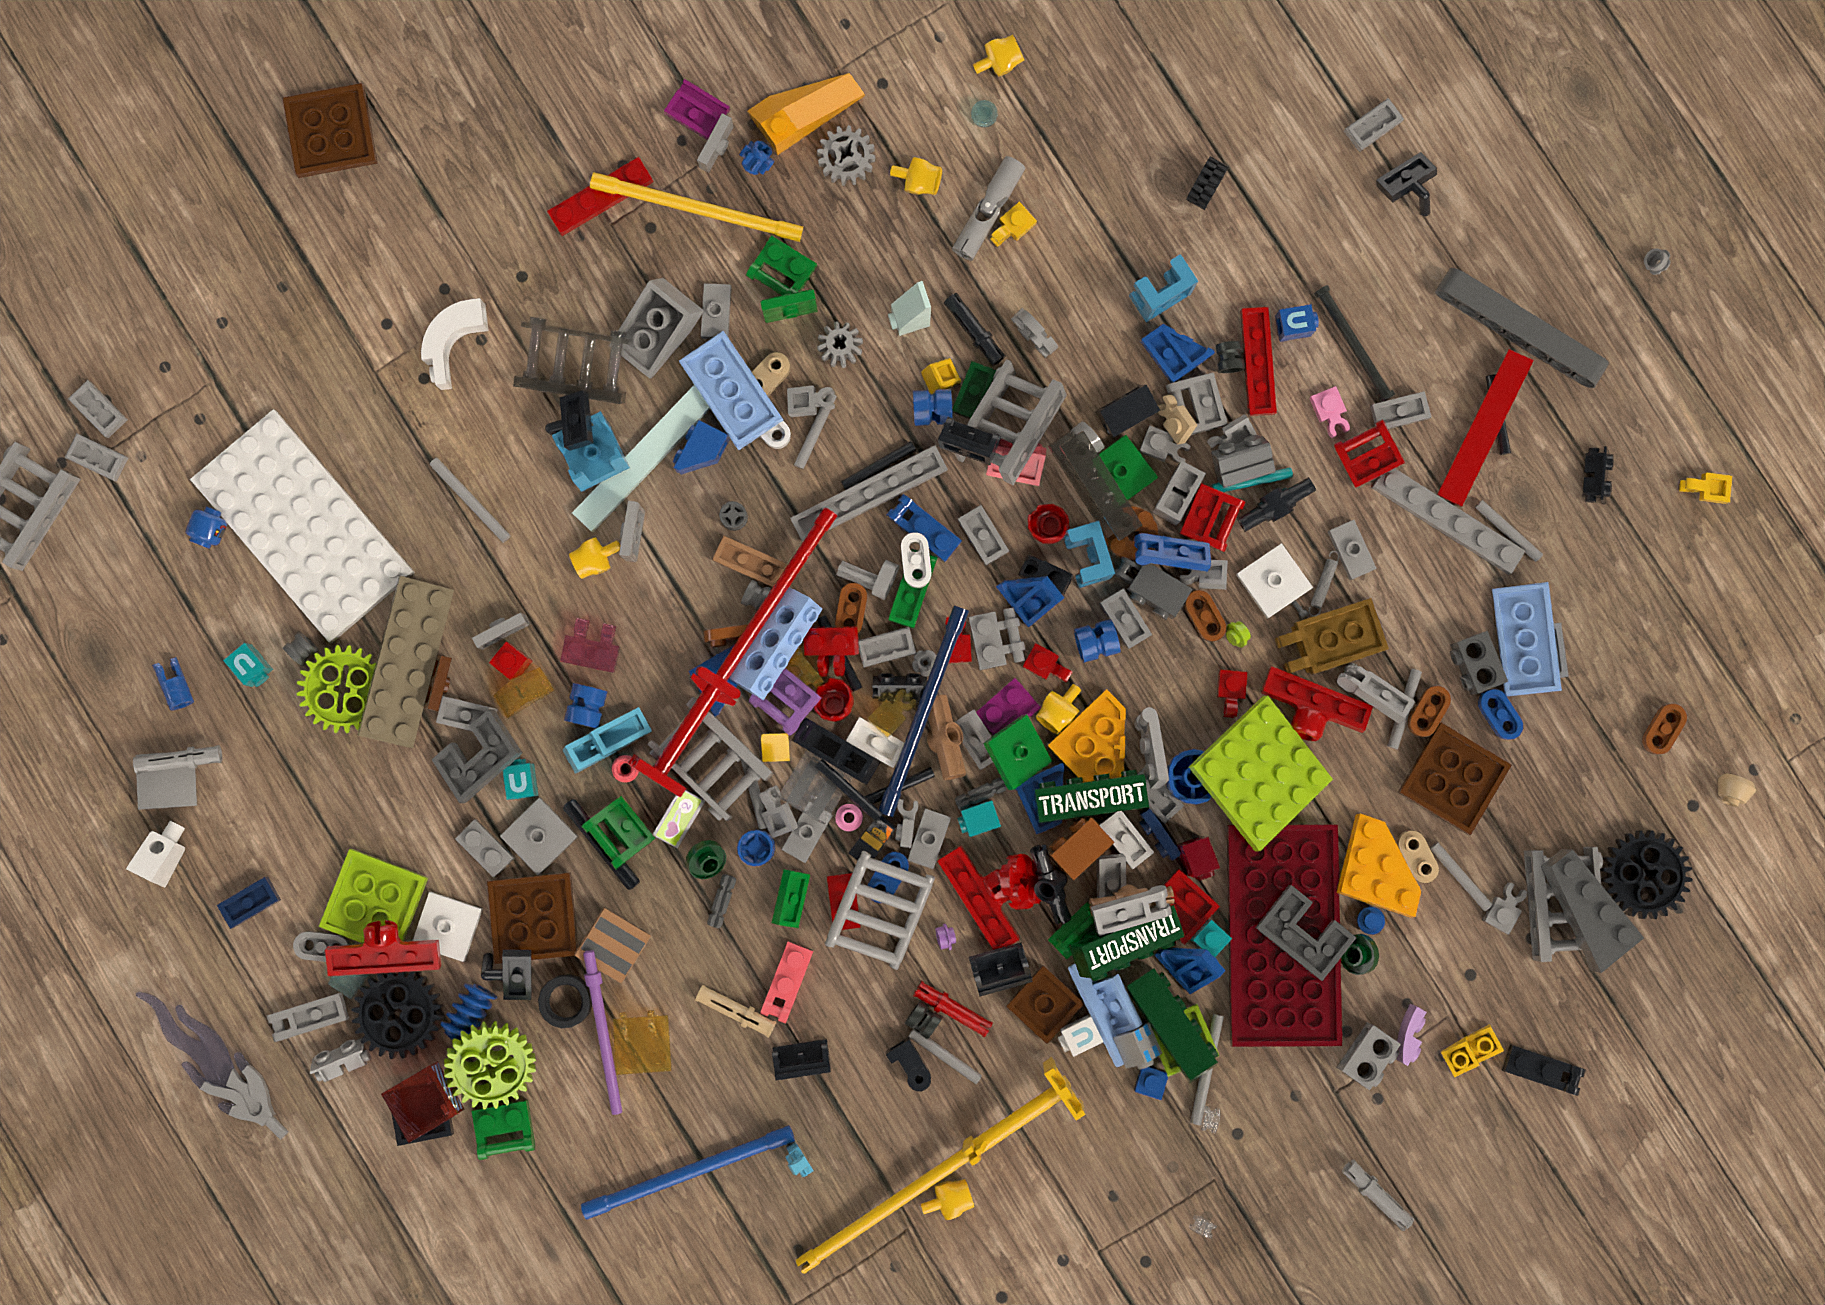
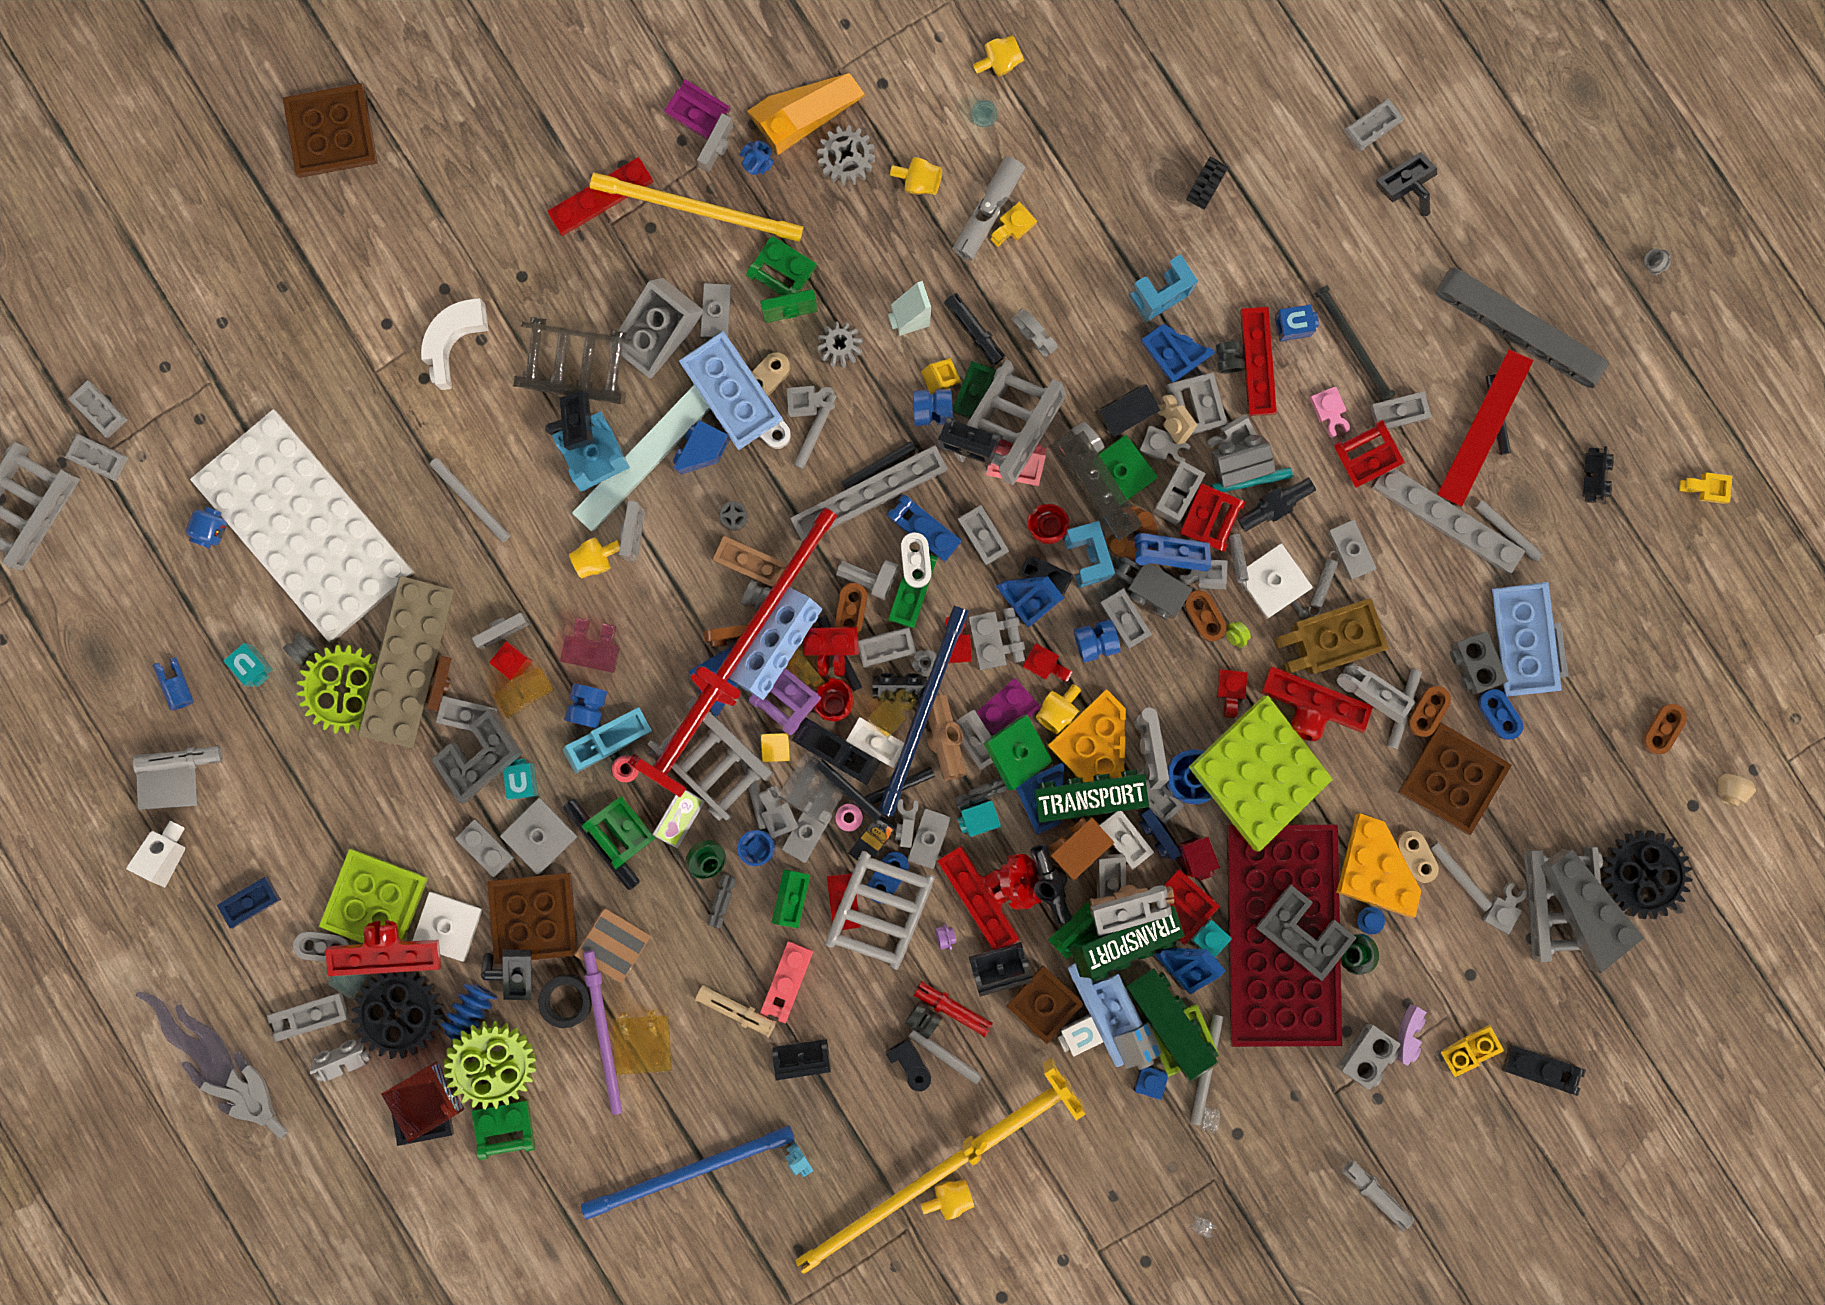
none -> light grey piece [1229,526,1249,591]

